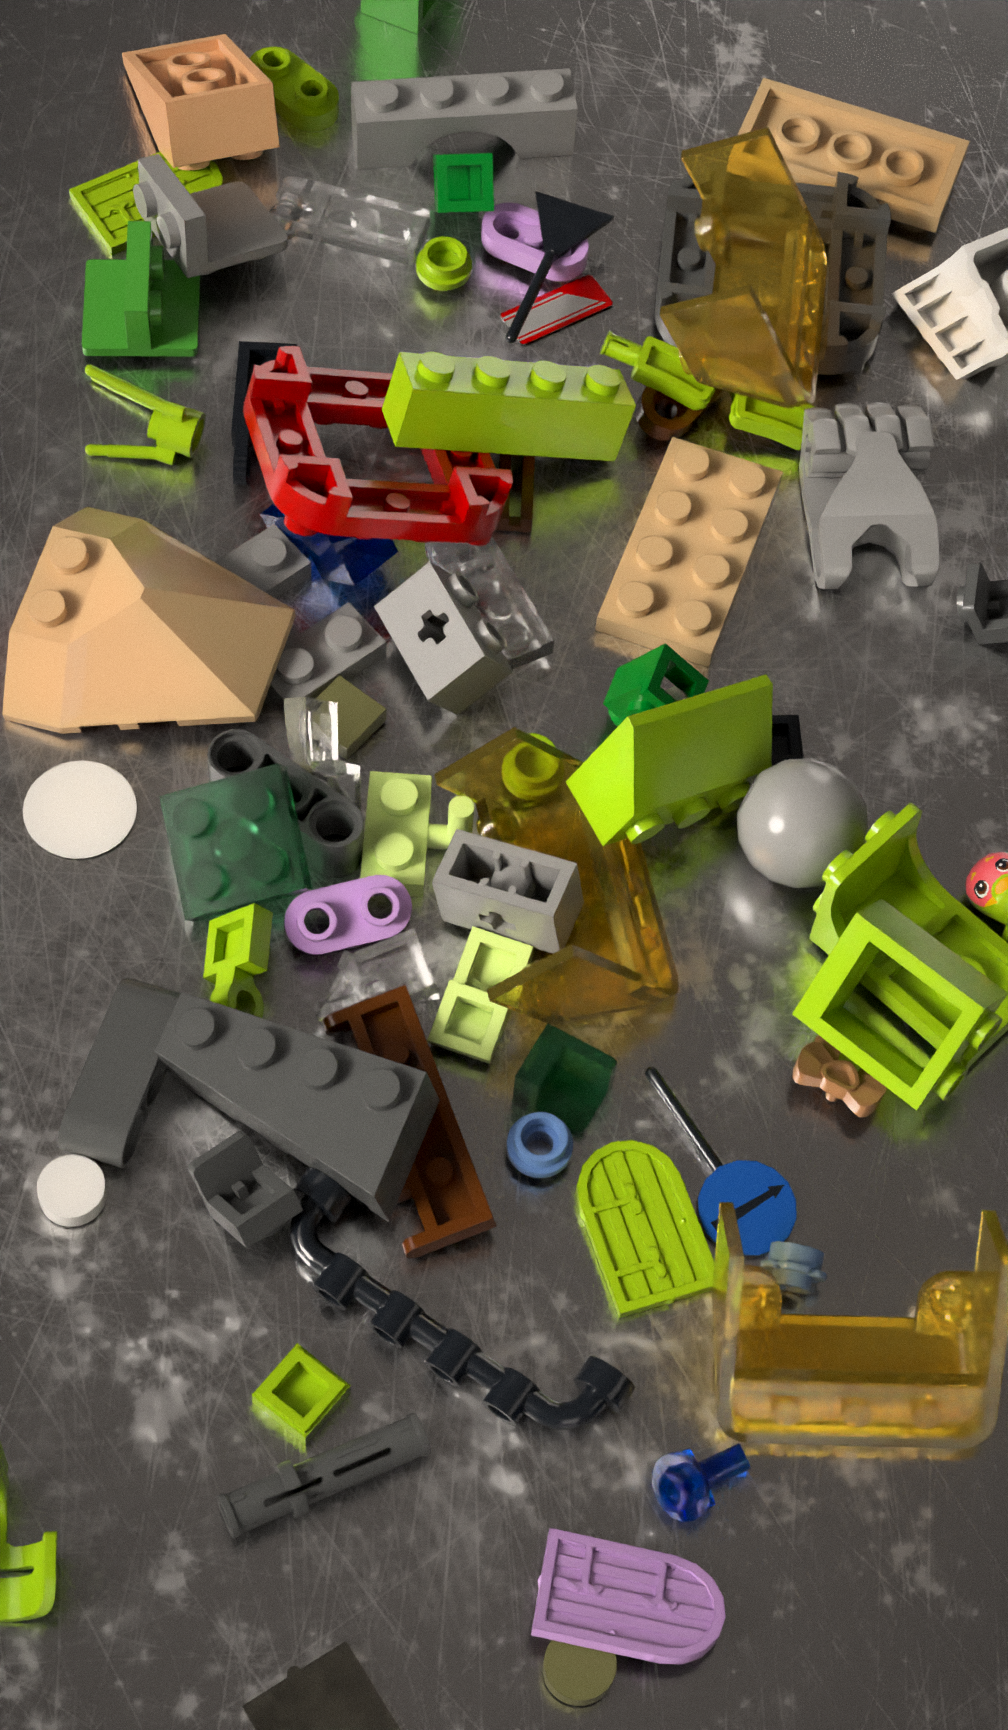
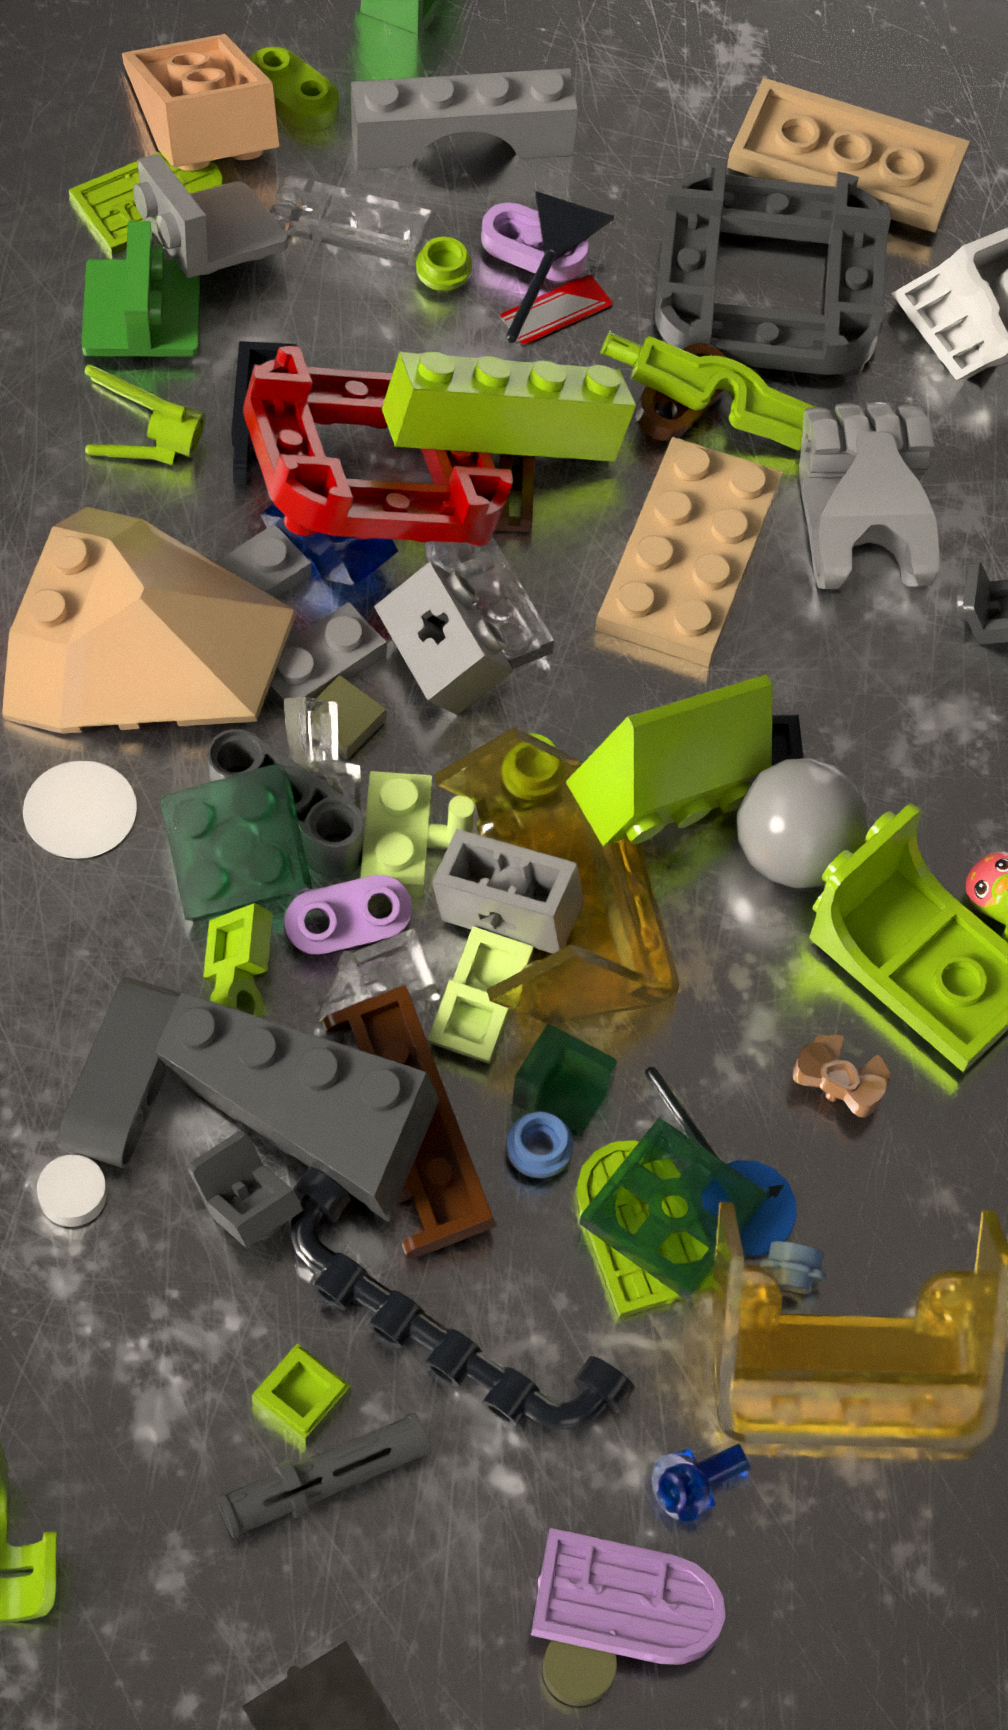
green brick [433,153,494,213] -> none
green brick [603,643,709,727] -> none
clear yellow windscreen [660,127,827,409] -> none
lime window [792,899,1008,1111] -> none
none -> clear green piece [579,1117,769,1303]

